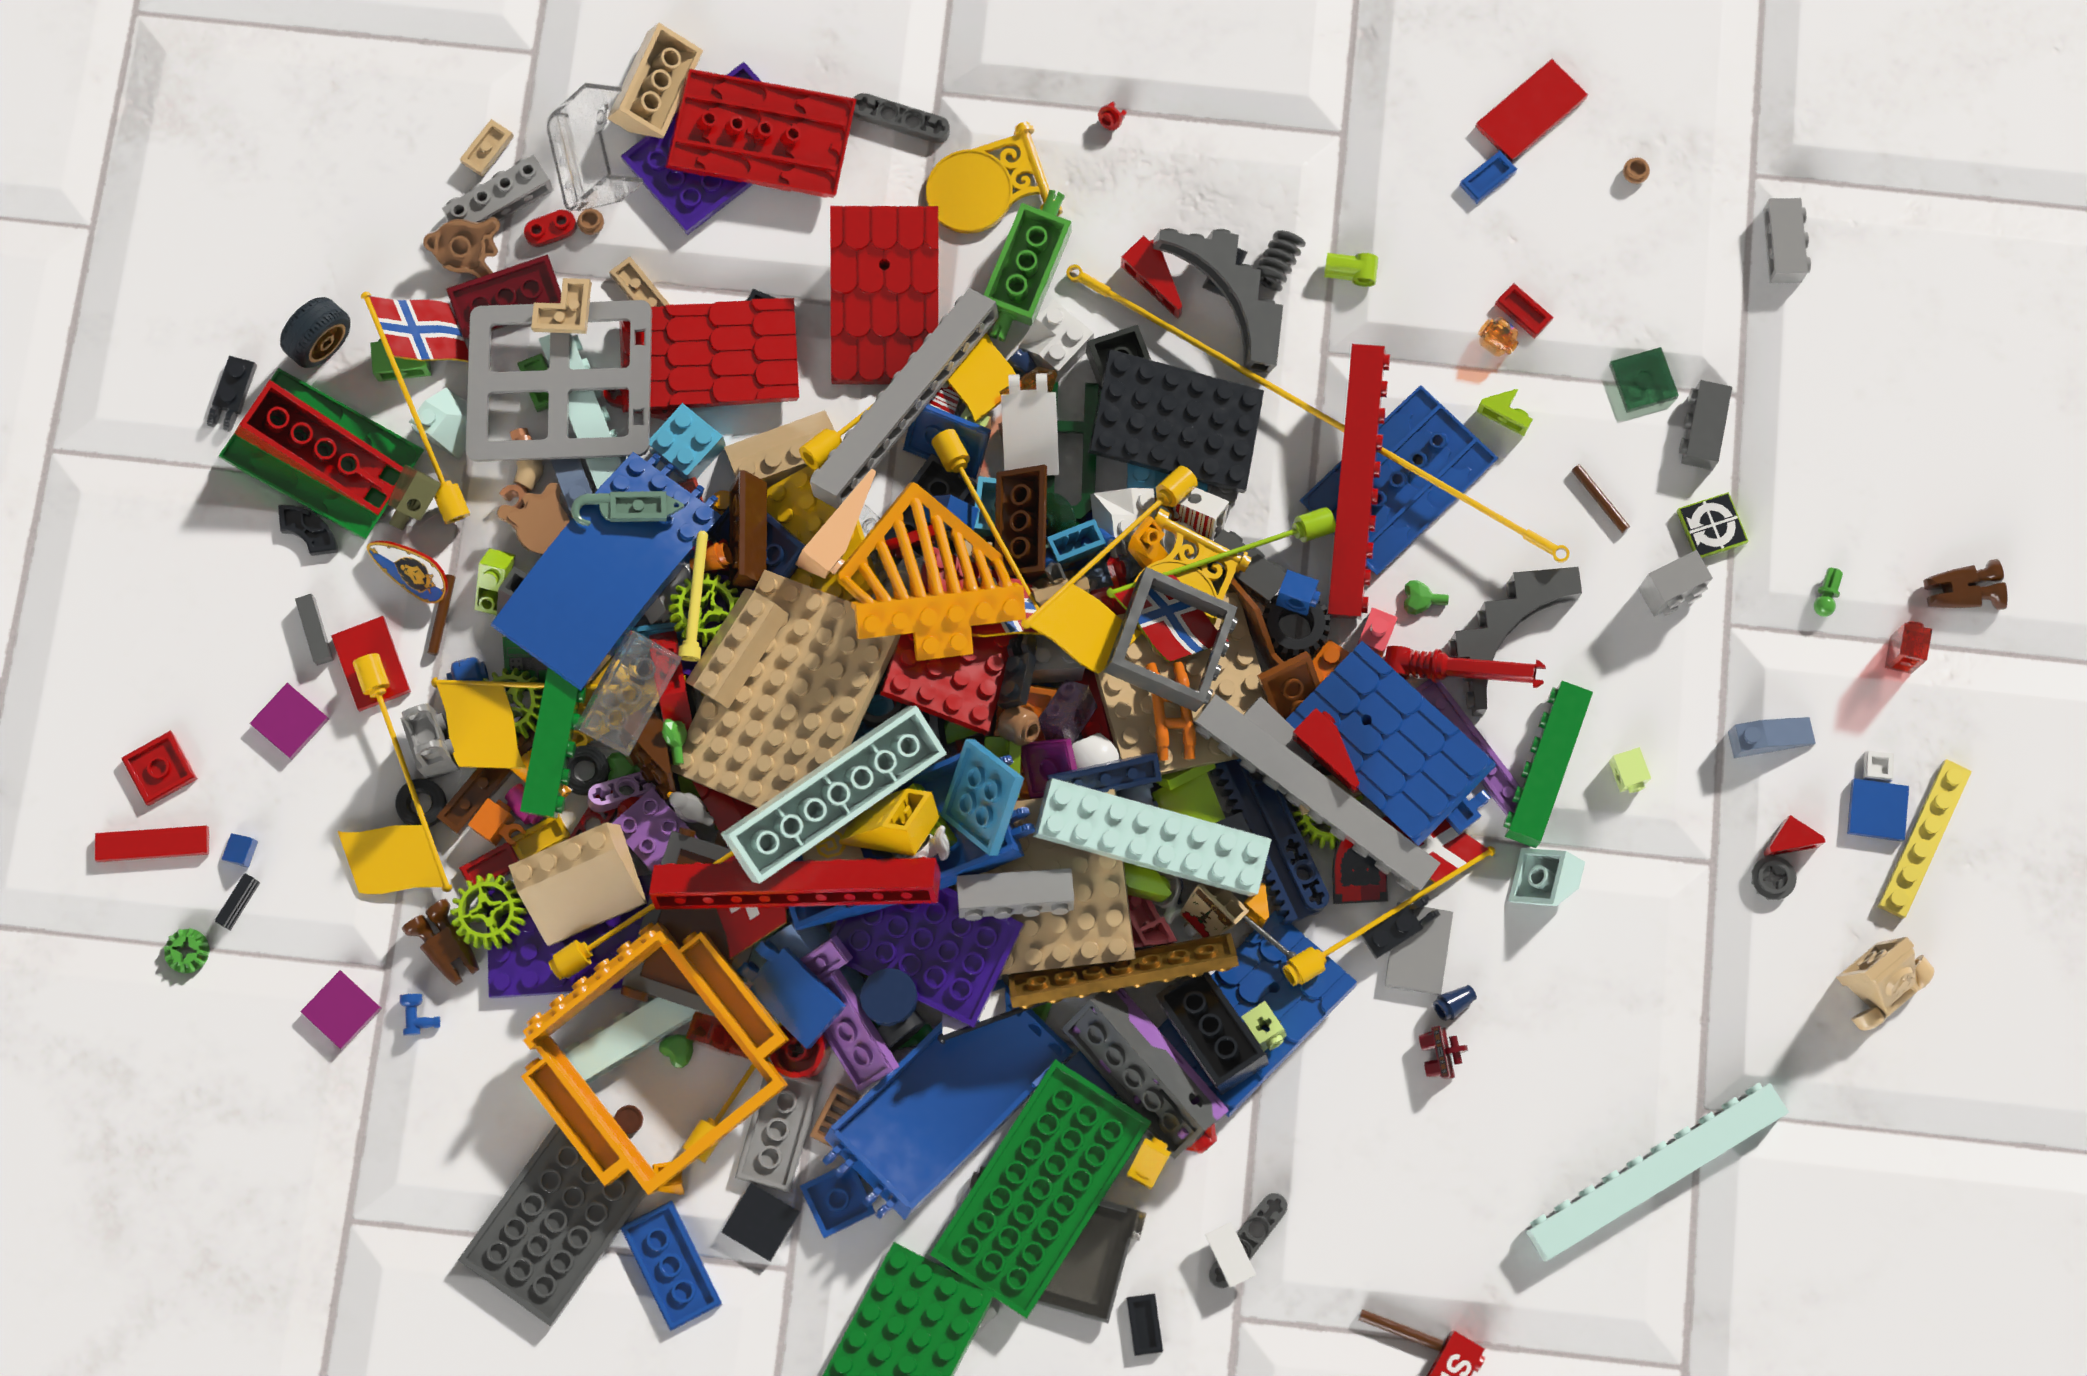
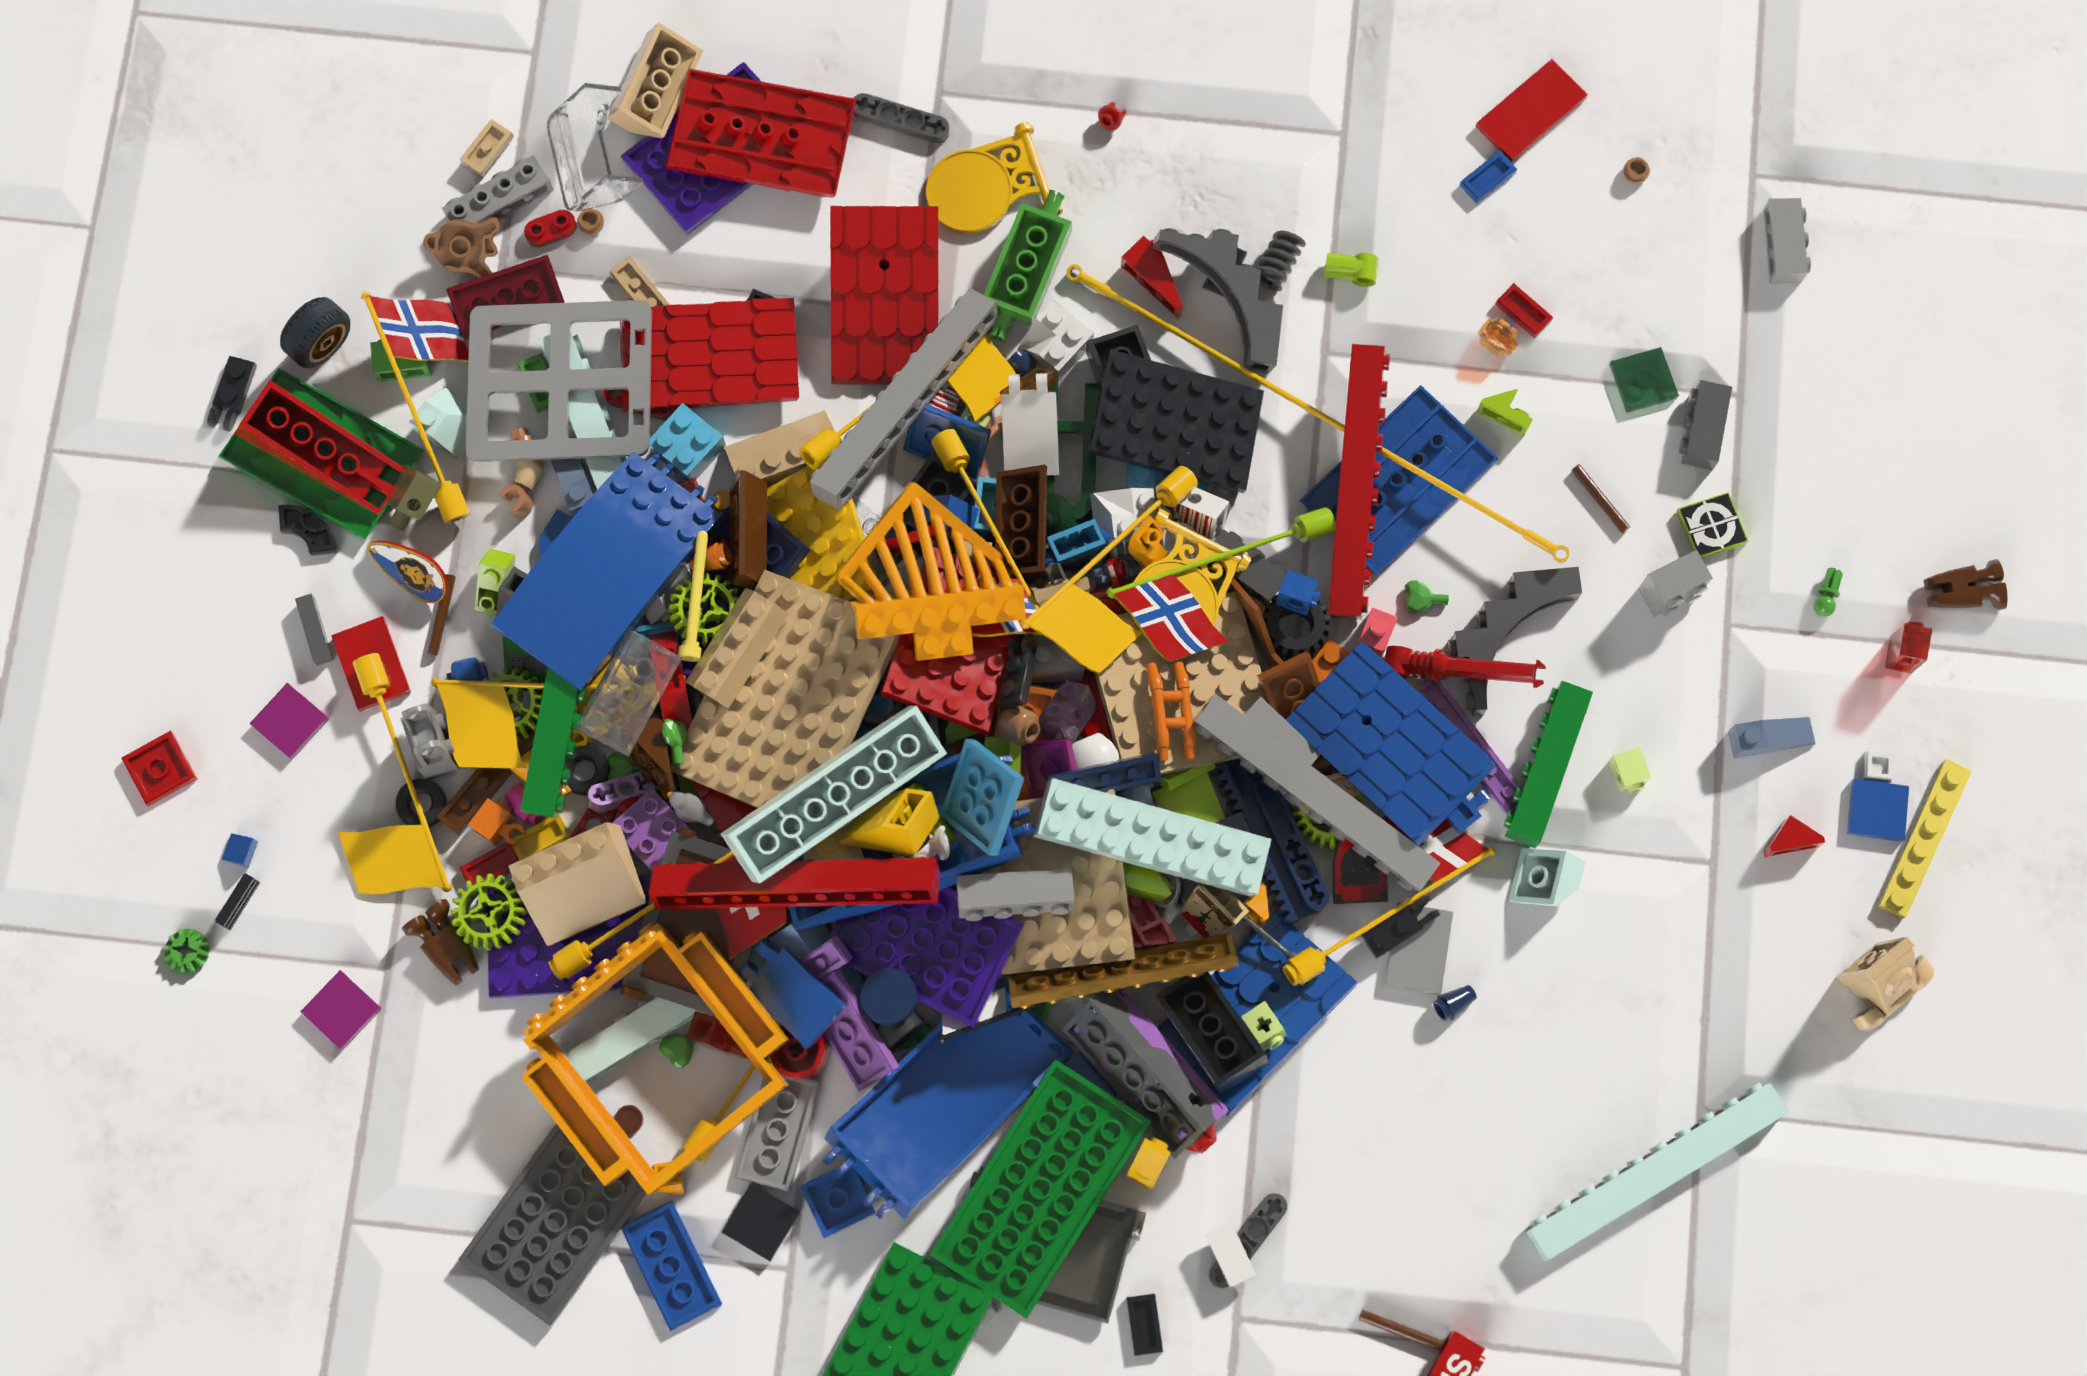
red tile [95,825,209,862] -> none
blue piece [399,994,440,1035] -> none
medium nougat tile [497,483,570,556] -> none
tan plate [531,278,592,334] -> none
sand green plate [571,491,684,526] -> none
light nougat wedge [795,469,876,578] -> none
medium nougat slope [809,1083,862,1148] -> none
dark grey window [1104,567,1238,712] -> none
red slope [1292,708,1360,795] -> none
dark red hips [1419,1026,1468,1079] -> none
dark grey gear [1751,856,1797,900] -> none

